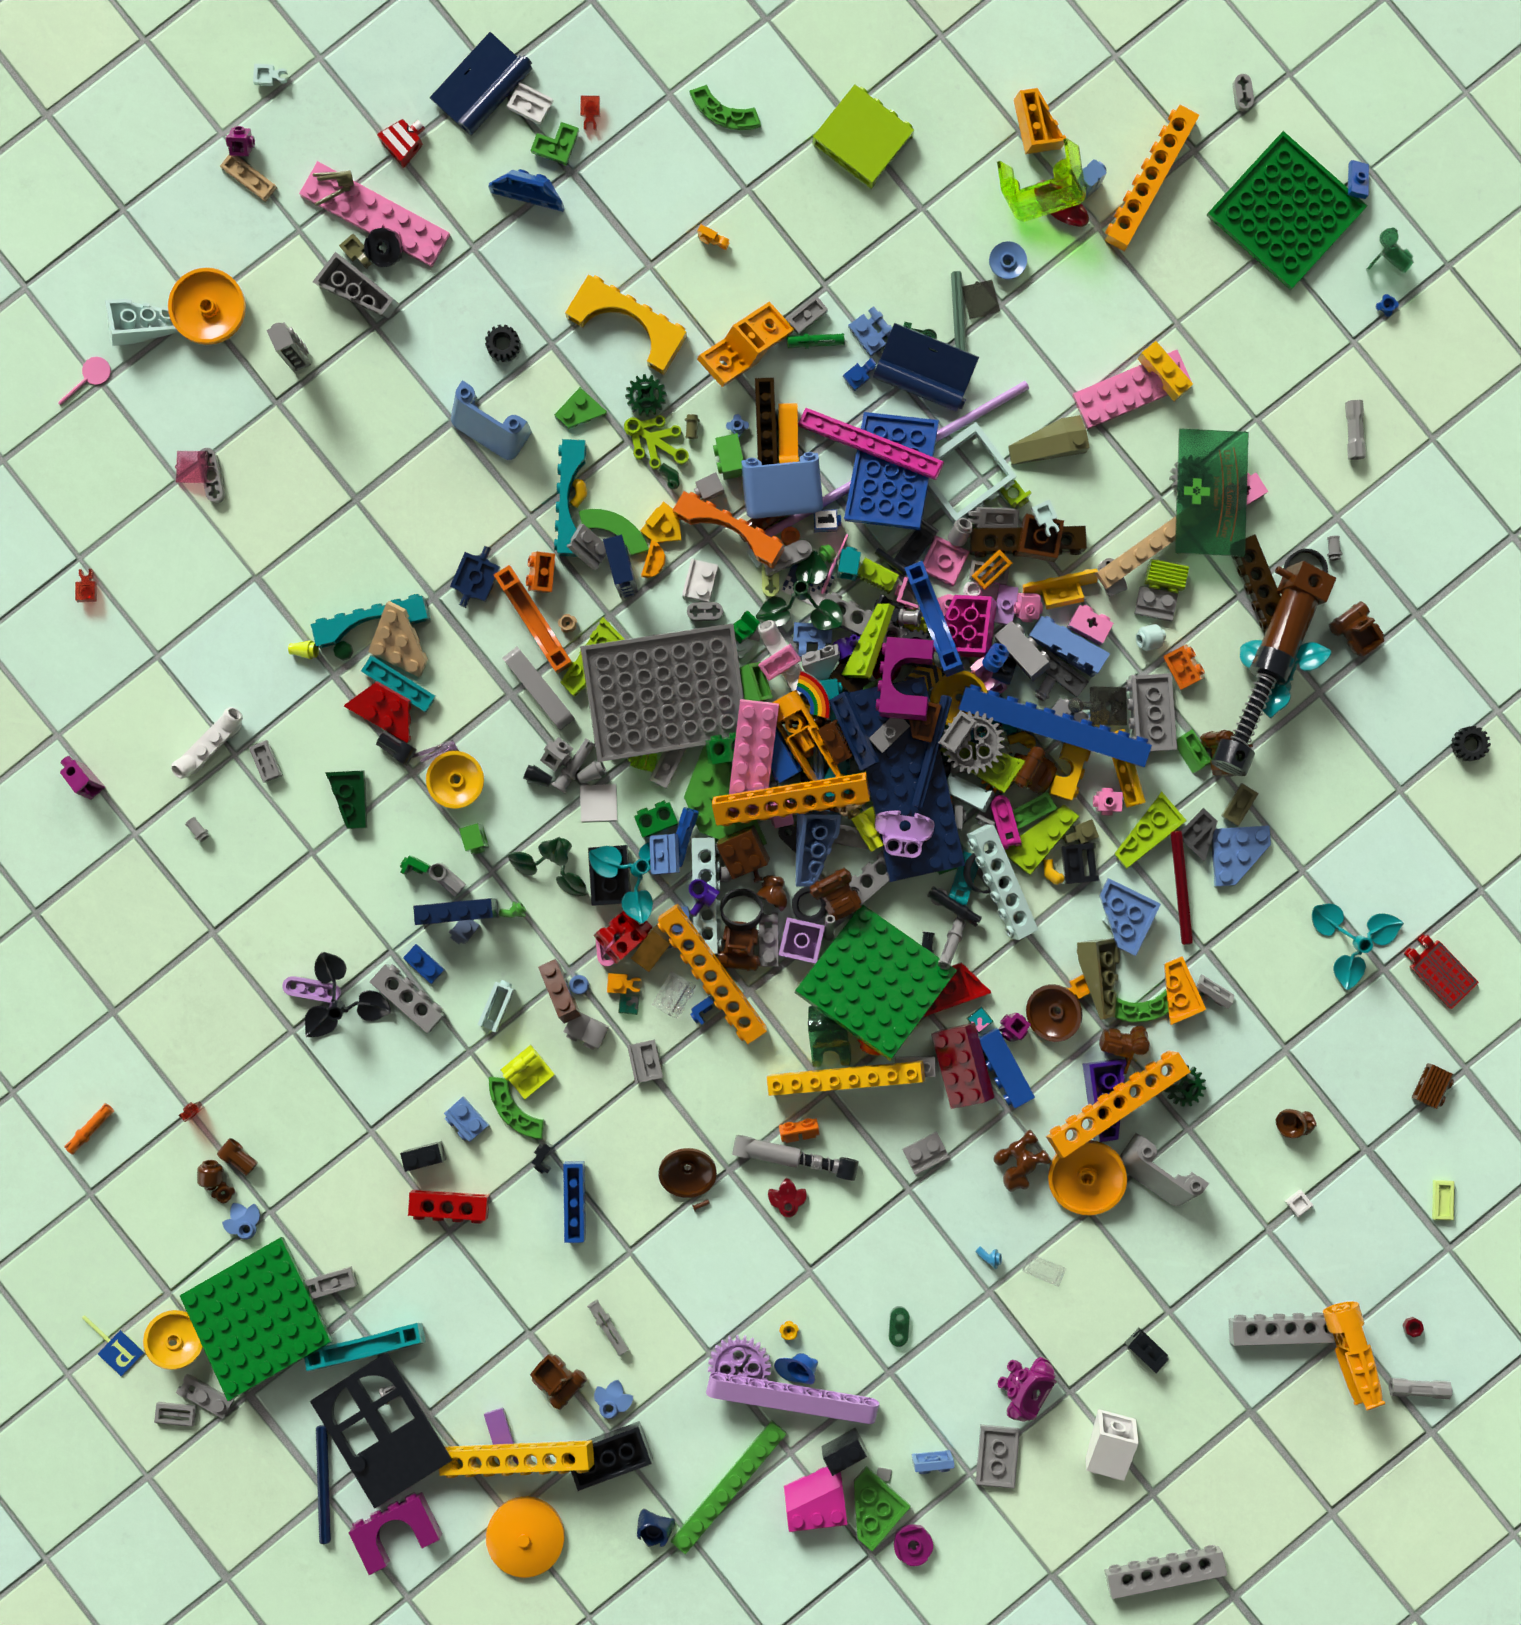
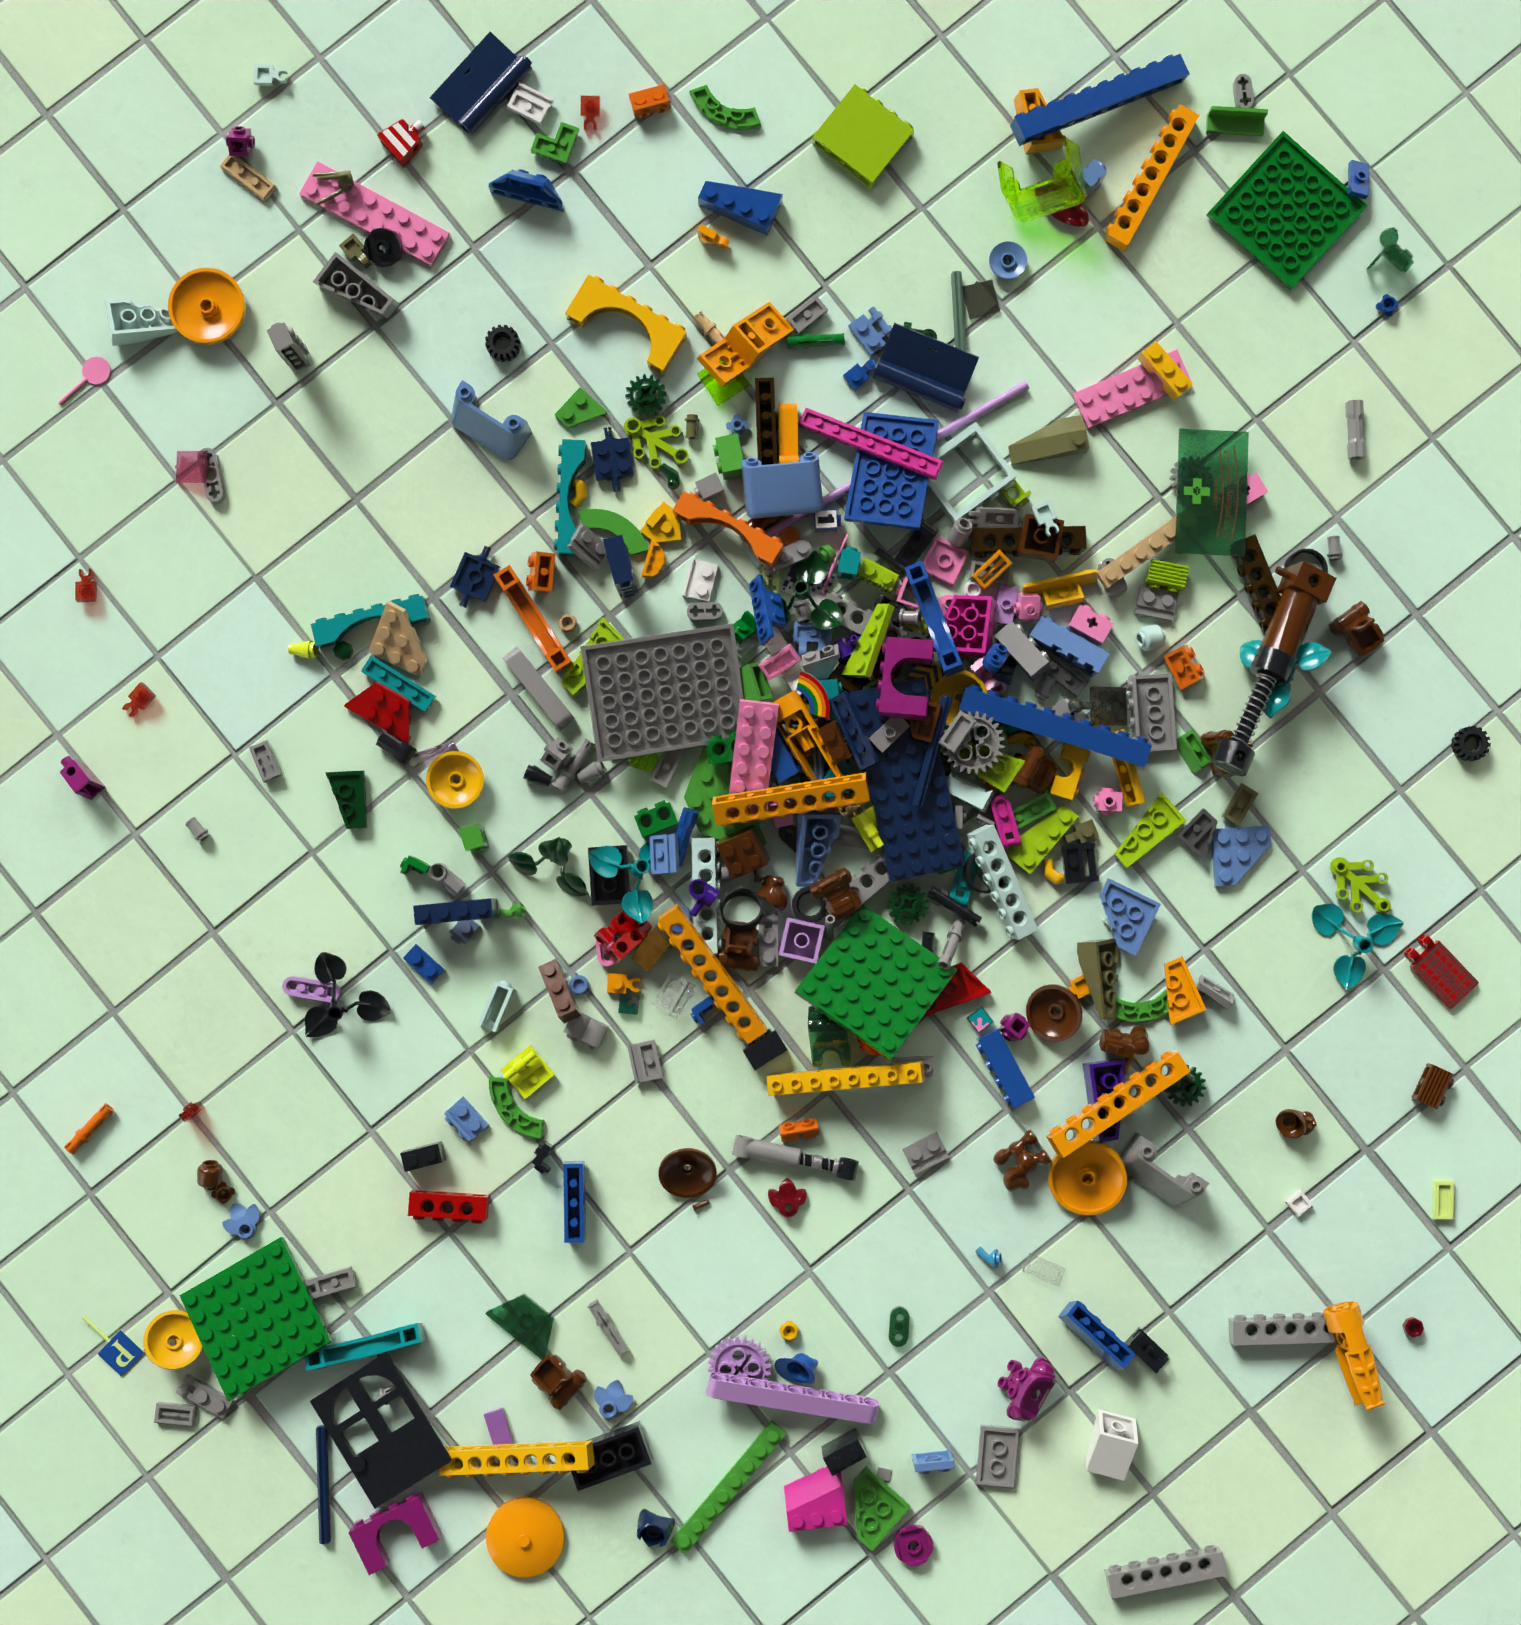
white plate [171,707,243,779] -> none
reddish brown piece [217,1138,258,1176] -> none
light grey brick [370,964,445,1033] -> none
white sticker [580,784,617,822] -> none
lavender piece [875,811,934,858] -> none
dark red brick [931,1022,995,1109] -> none
dark red axle [1170,830,1193,945] -> none
light grey axle [1389,1378,1452,1399] -> none
none -> clear red plate [122,682,156,717]
none -> clear green wing [485,1293,554,1360]
none -> dark blue plate [591,427,634,492]
none -> orange bracket [629,84,671,118]
none -> tan pin [693,311,725,344]
none -> clear neon green tile [697,361,749,406]
none -> blue wedge [698,181,783,236]
none -> black brick [743,1029,788,1070]
none -> blue bracket [749,574,787,646]
none -> light grey bush [793,600,811,623]
none -> dark green gear [887,884,929,925]
none -> blue brick [1010,54,1190,146]
none -> blue brick [1058,1300,1135,1370]
none -> bright green panel [1206,106,1268,137]
none -> lime plant [1330,857,1391,913]

